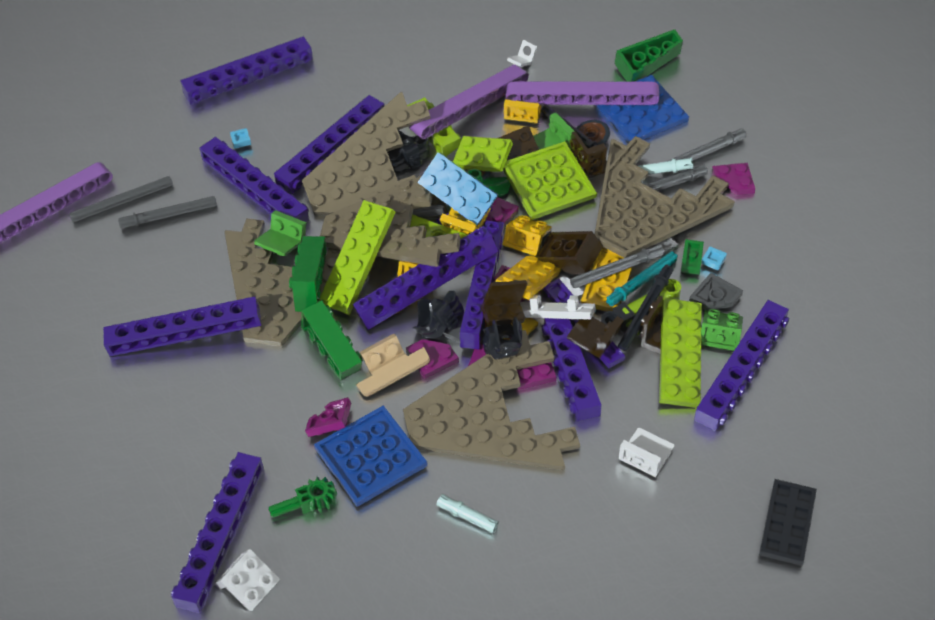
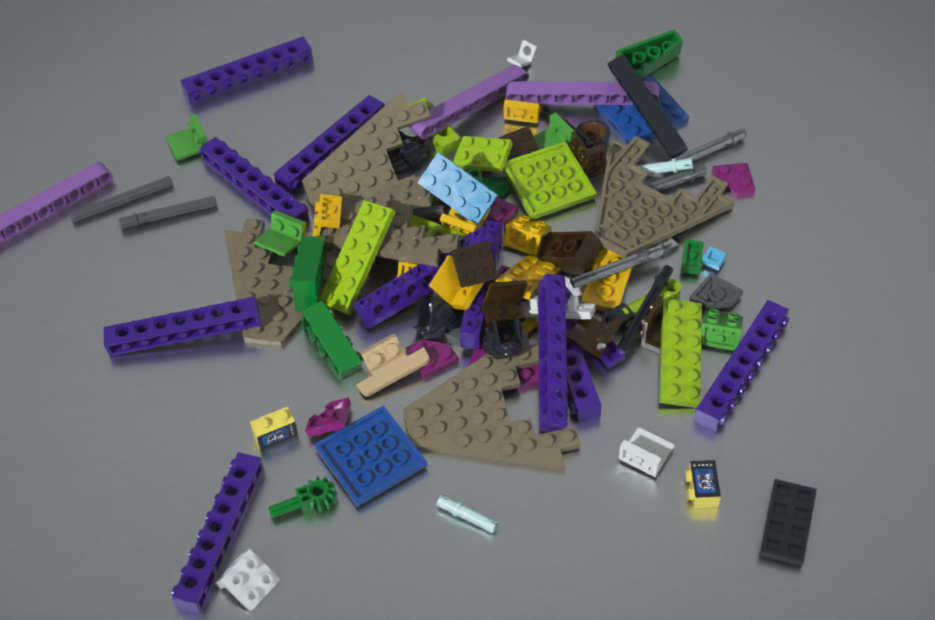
medium azure plate [230,128,251,149] -> none
teal axle [606,251,678,306] -> none
none -> bright green bracket [166,113,208,160]
none -> brick [250,406,298,451]
none -> yellow bracket [313,194,342,236]
none -> yellow bracket [429,255,484,310]
none -> dark brown bracket [451,241,498,288]
none -> dark purple brick [538,273,568,432]
none -> black beam [607,54,688,159]
none -> brick [685,460,721,509]

